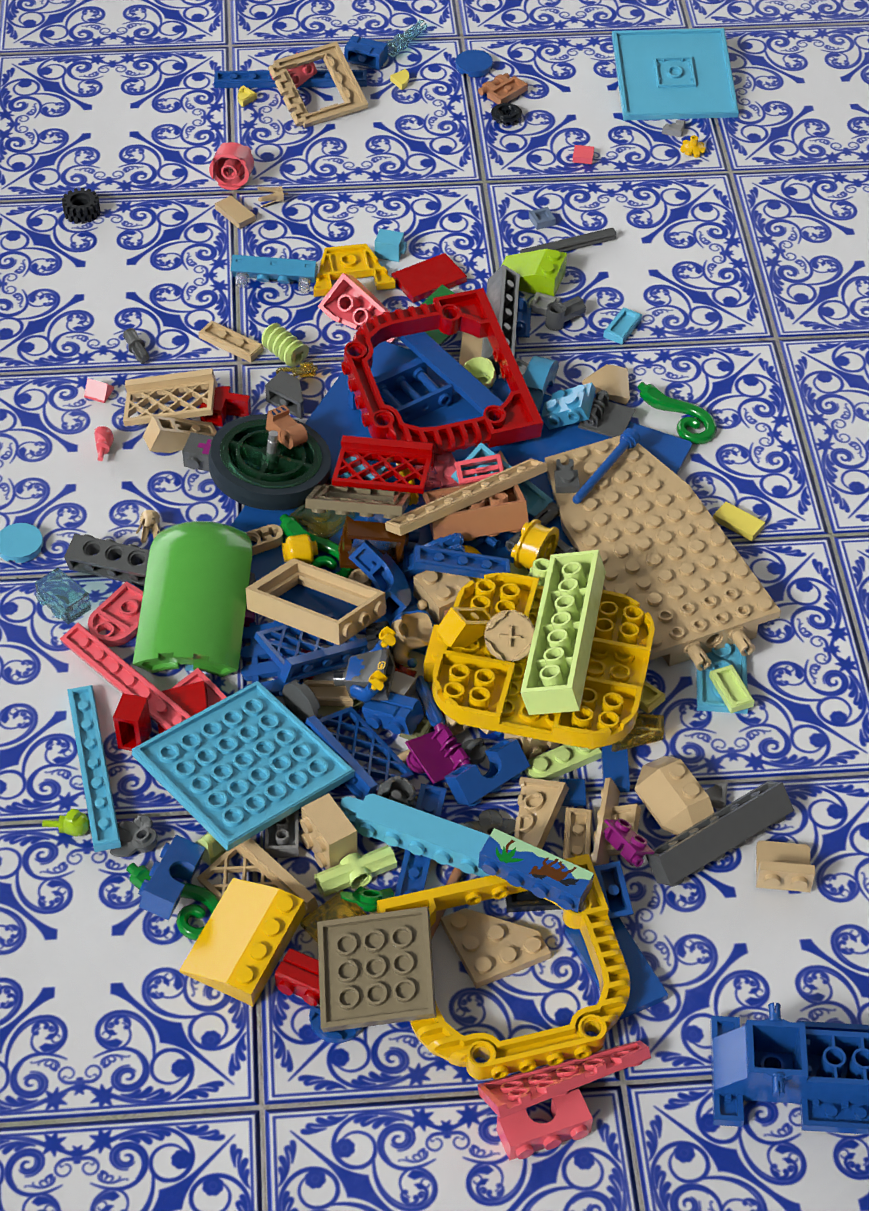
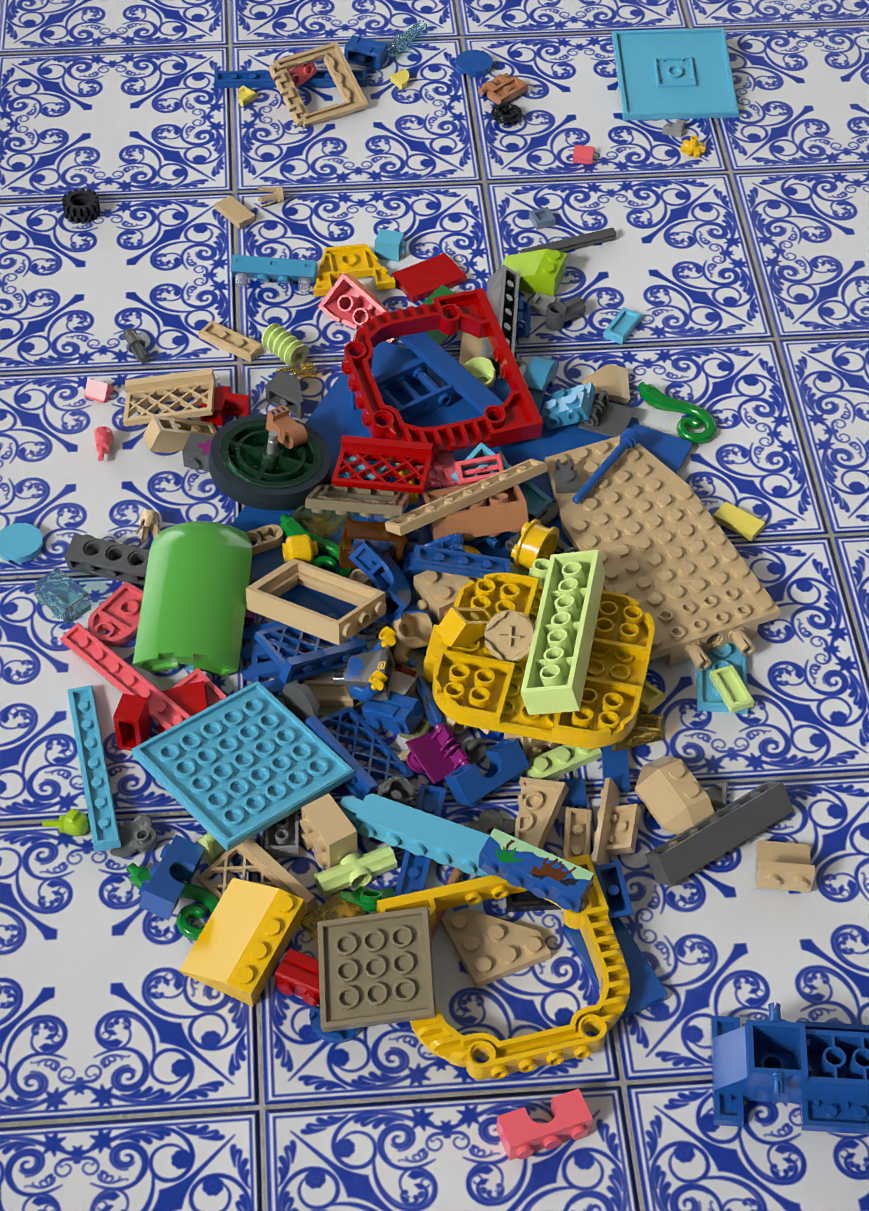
coral brick [209,142,254,190] -> none
coral wing [477,1040,651,1119] -> none
magenta hinge [604,818,655,867] -> none

